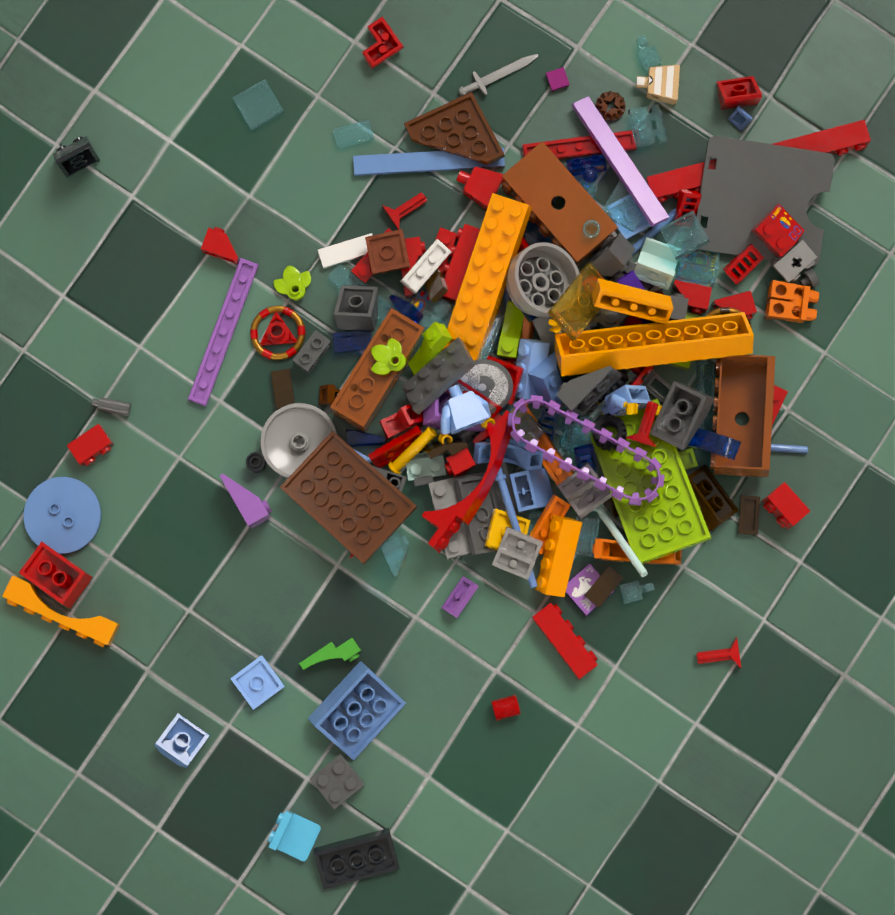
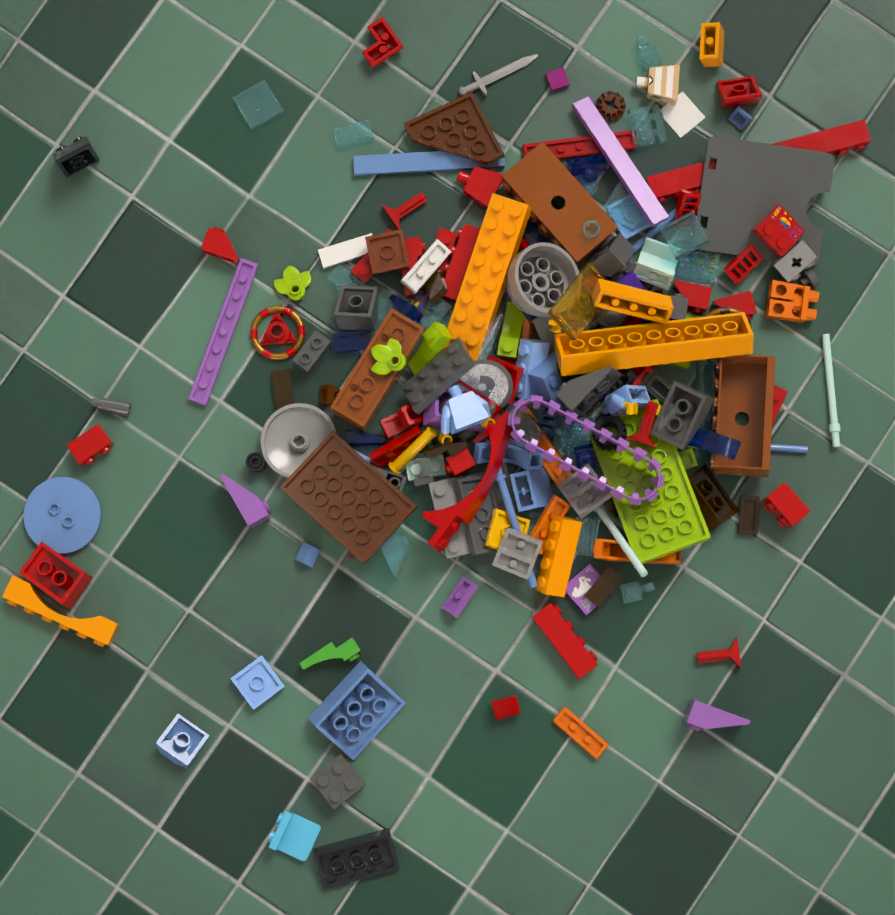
none -> medium blue slope [295,542,321,568]
none -> orange tile [552,706,609,760]
none -> white sticker [658,91,705,138]
none -> medium lavender slope [683,700,751,731]
none -> light orange brick [699,22,725,67]
none -> light aqua bar [822,334,841,448]

